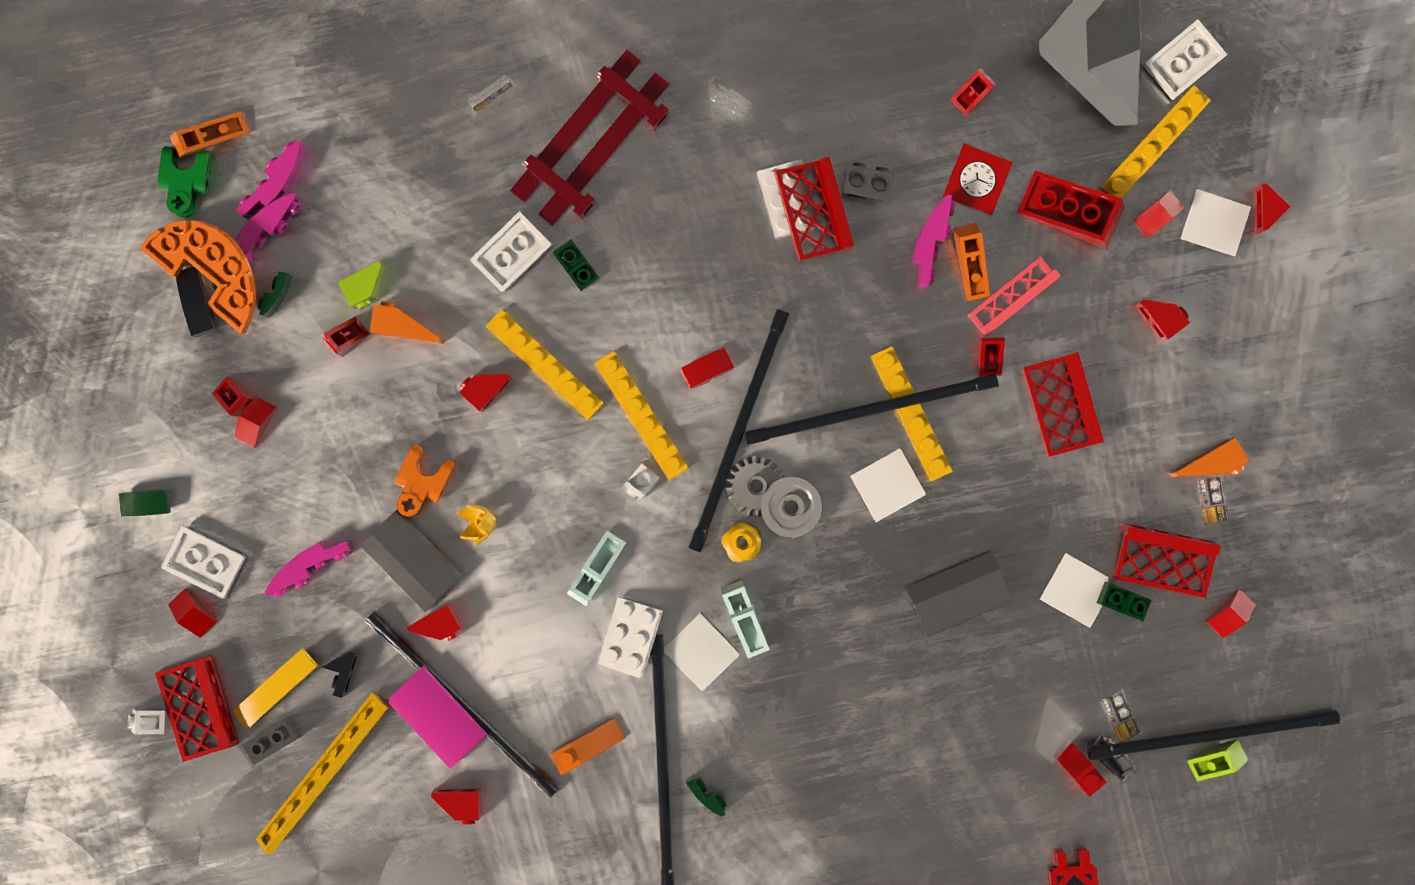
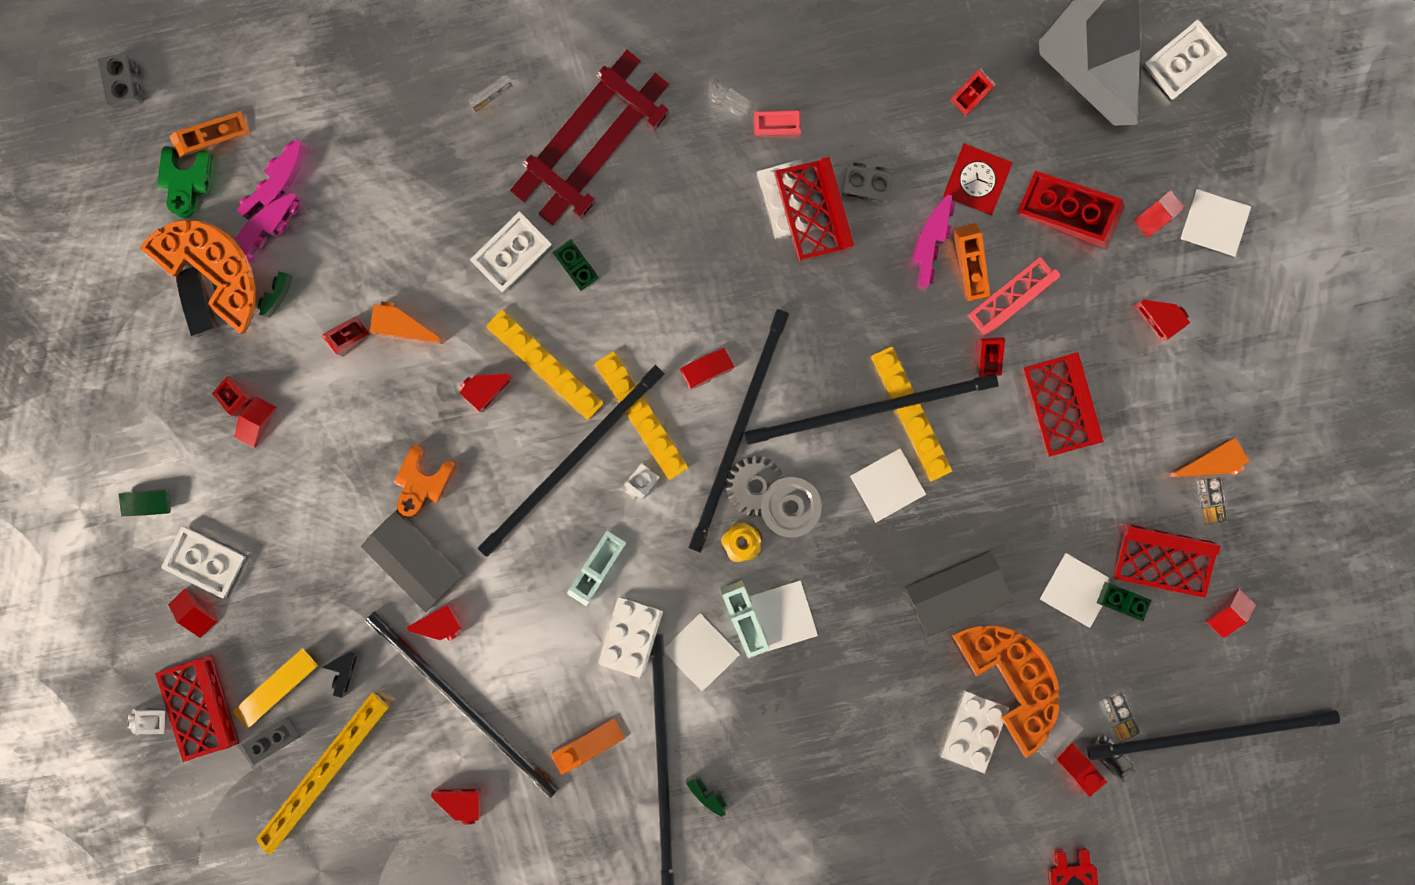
dark pink slope [265,541,353,598] -> none
lime slope [338,261,385,310] -> none
dark pink slope [386,666,487,769] -> none
yellow piece [456,504,496,546] -> none
yellow plate [1099,85,1211,198] -> none
lime slope [1187,739,1248,782] -> none
red slope [1255,184,1291,233] -> none
none -> dark grey brick [98,53,142,109]
none -> black piece [478,364,665,557]
none -> white sticker [750,580,818,652]
none -> coral tile [754,110,801,136]
none -> white plate [940,690,1009,774]
none -> orange plate [952,626,1060,758]

